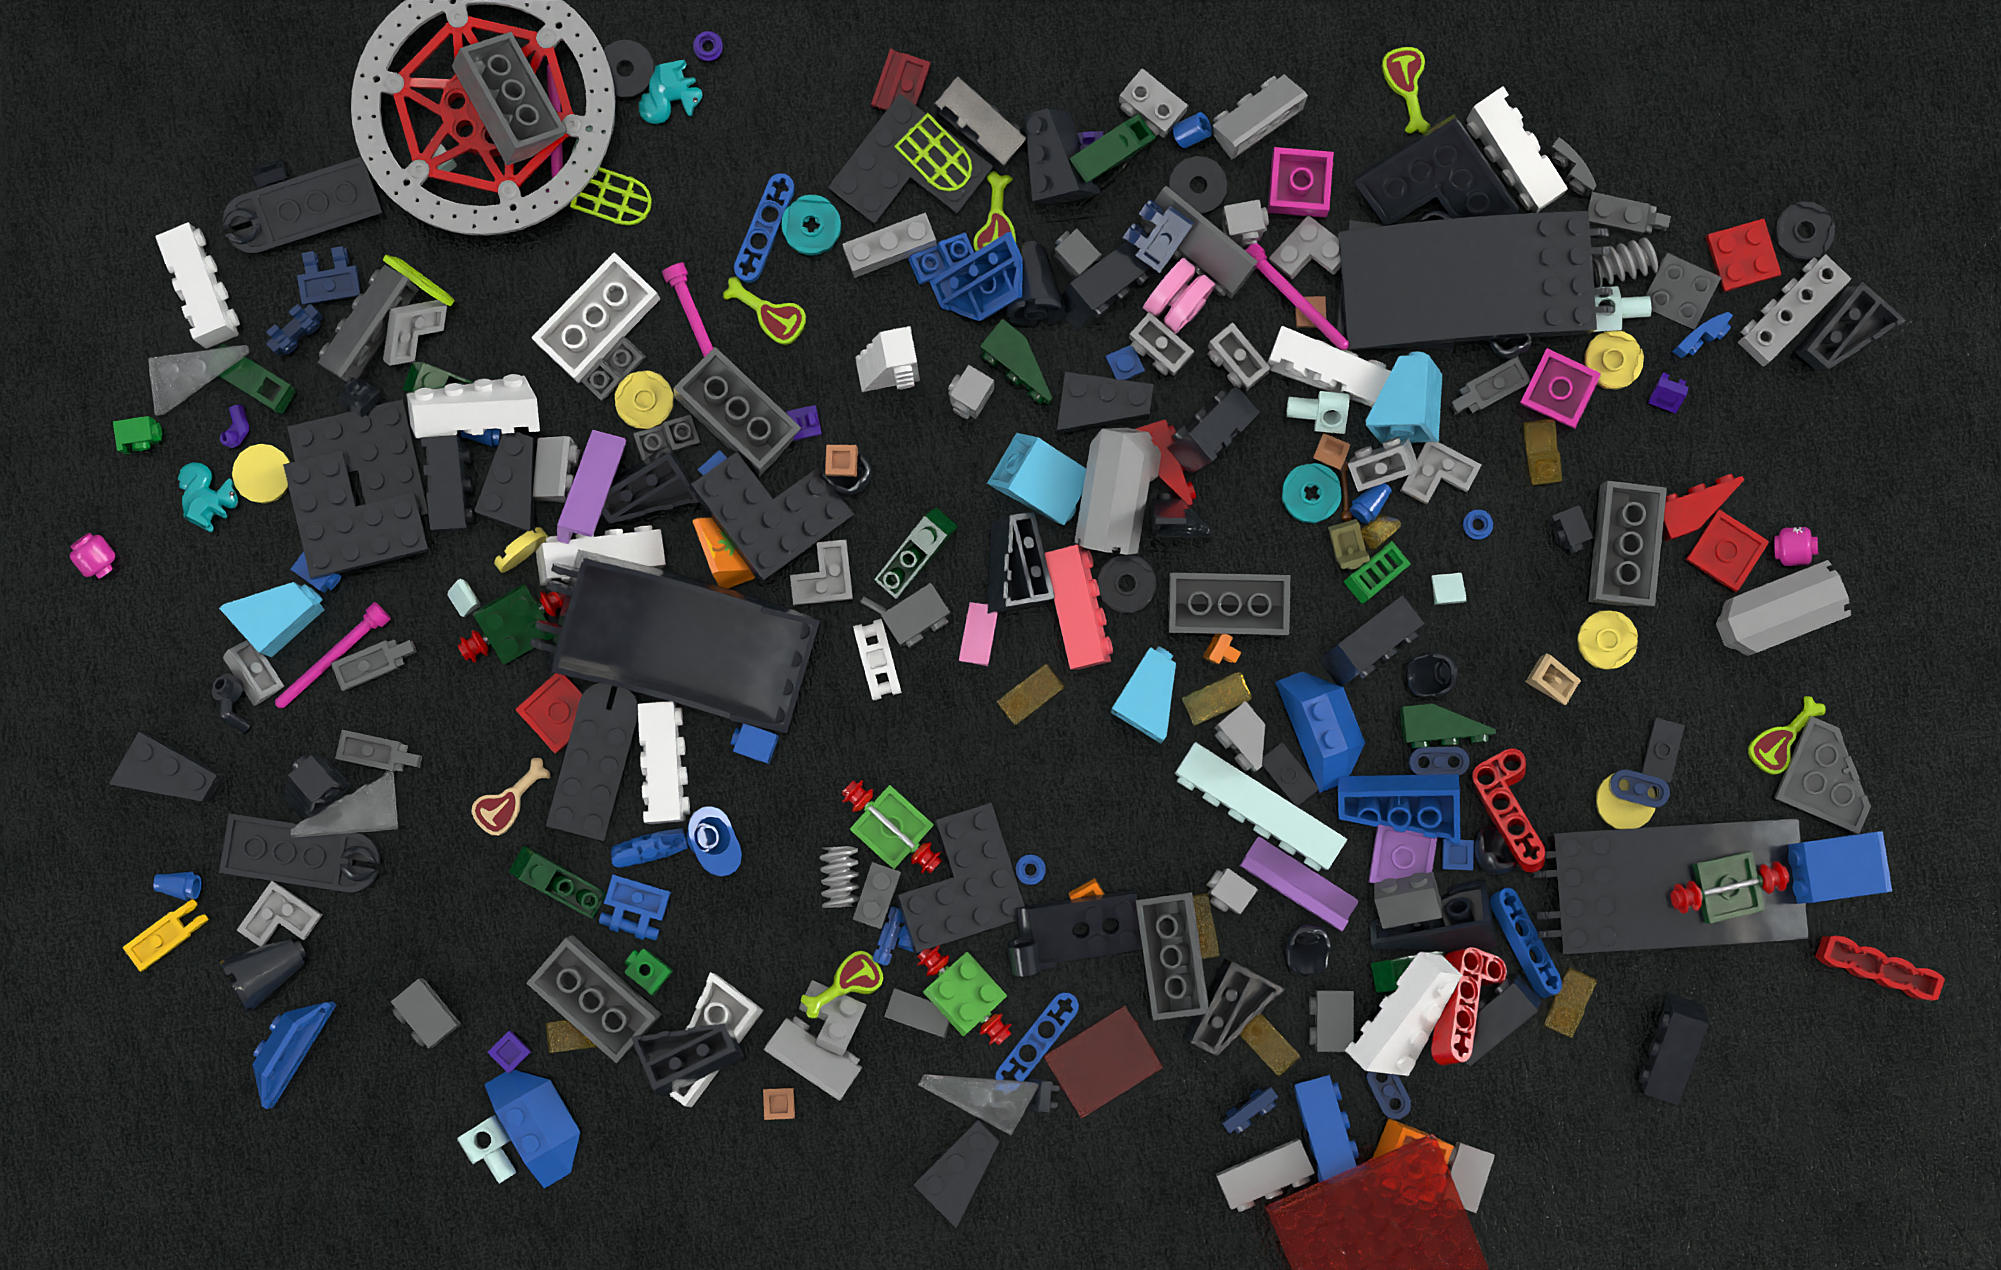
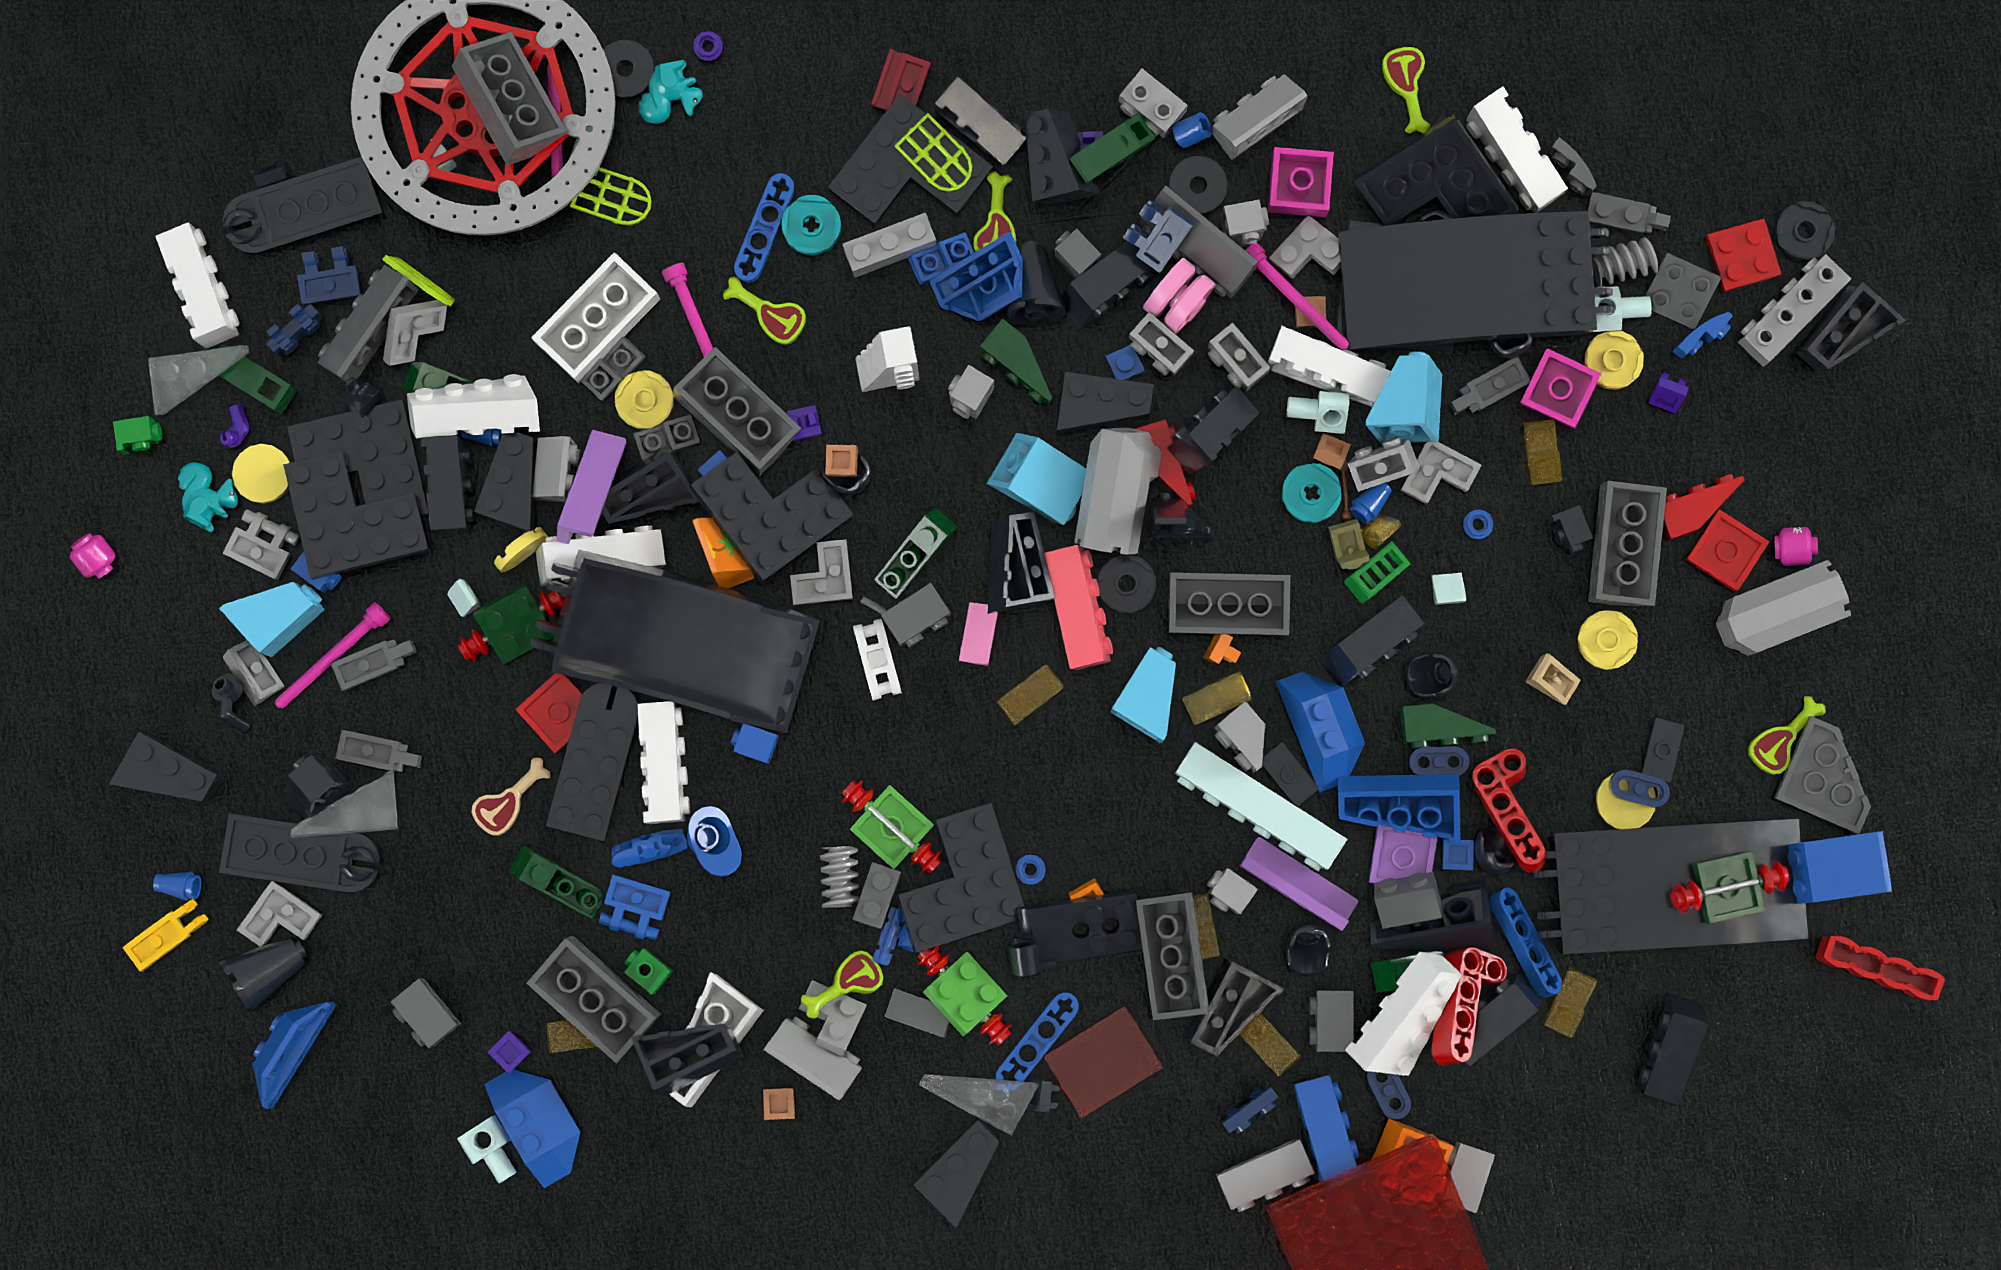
none -> light grey plate [223,509,300,580]

